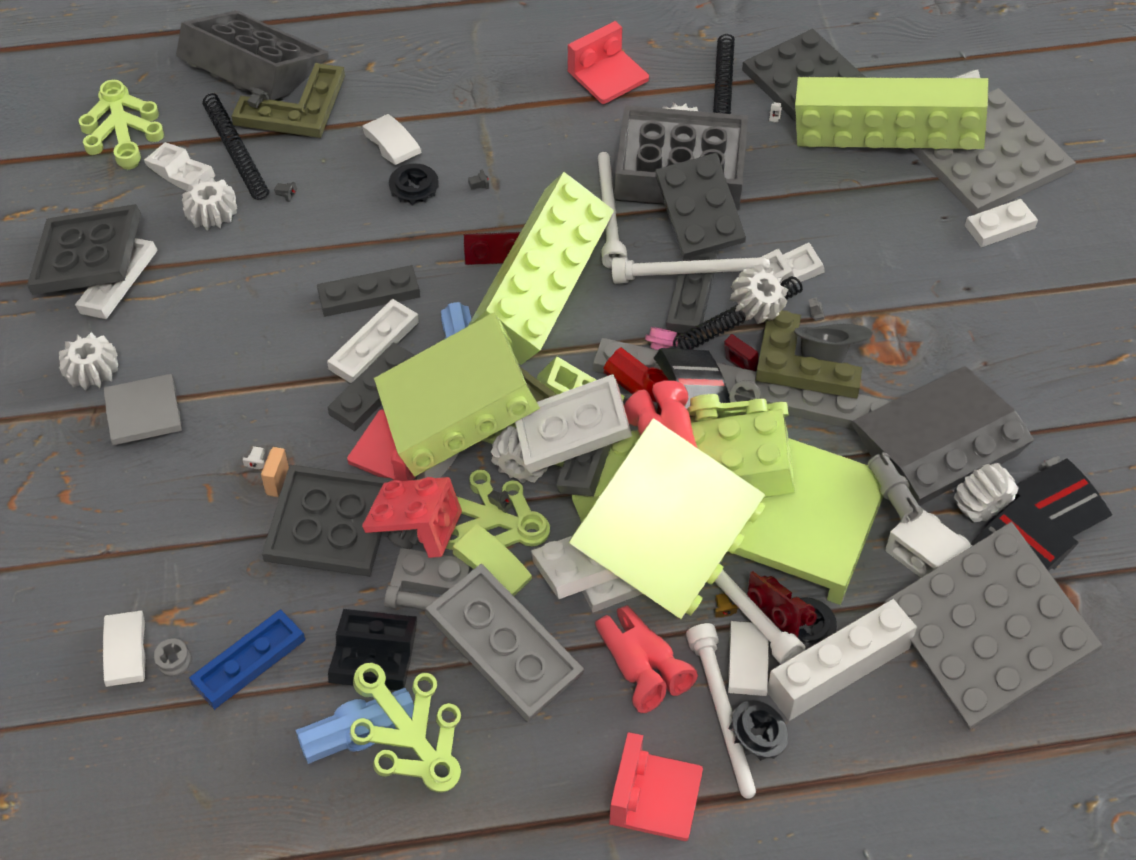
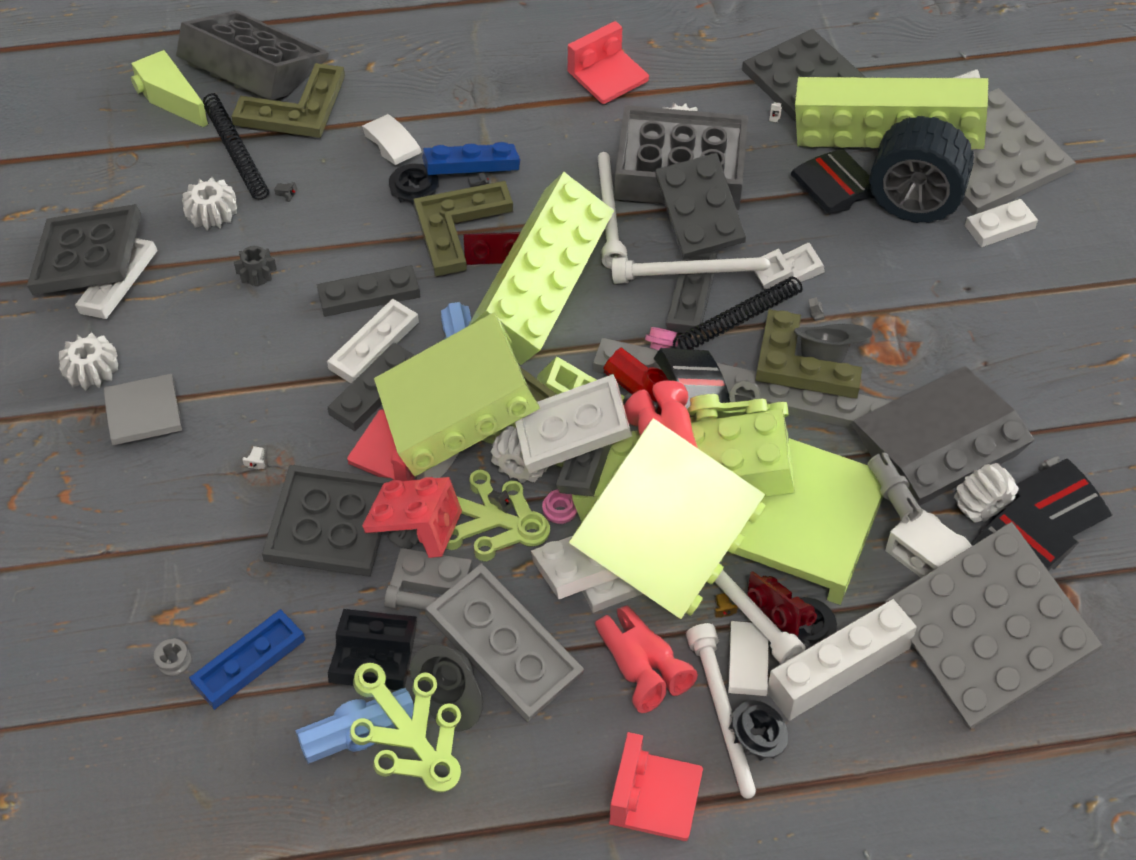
yellowish green plant [78,80,164,170] -> none
white slope [103,611,146,687] -> none
white slope [144,142,215,191] -> none
dark grey piece [247,88,269,108] -> none
light nougat tile [261,447,289,497] -> none
yellowish green slope [453,524,532,596] -> none
black piece [713,34,735,114] -> none
dark red tile [724,333,759,371] -> none
white gear [730,264,789,324] -> none
none -> yellowish green slope [131,50,208,127]
none -> dark grey gear [234,246,277,286]
none -> dark grey piece [410,644,483,732]
none -> olive plate [413,181,513,277]
none -> blue plate [422,142,520,175]
none -> bright pink plate [542,489,577,524]
none -> black slope [790,149,875,213]
none -> black wheel [869,116,974,223]

